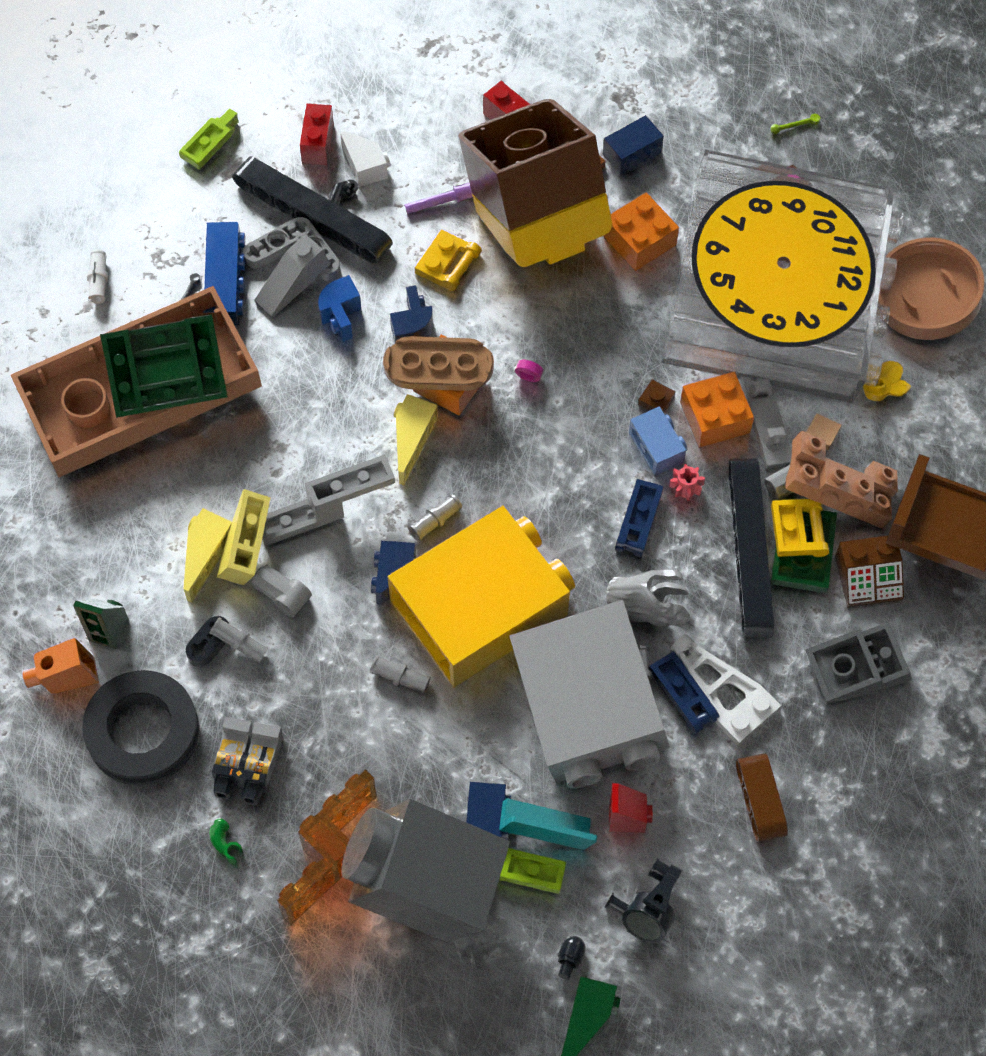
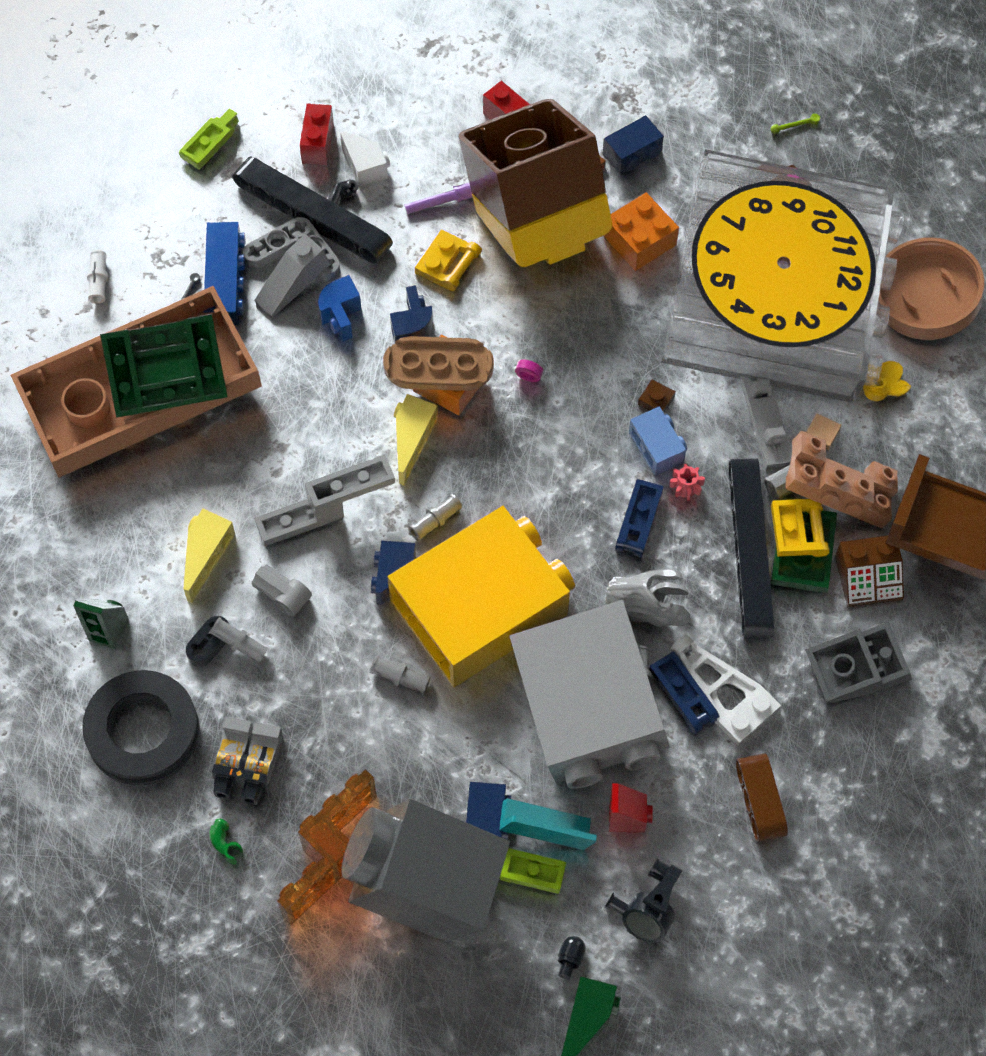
orange torso [23,638,99,694] -> none
light yellow slope [217,489,271,585] -> none
orange brick [680,371,754,448] -> none

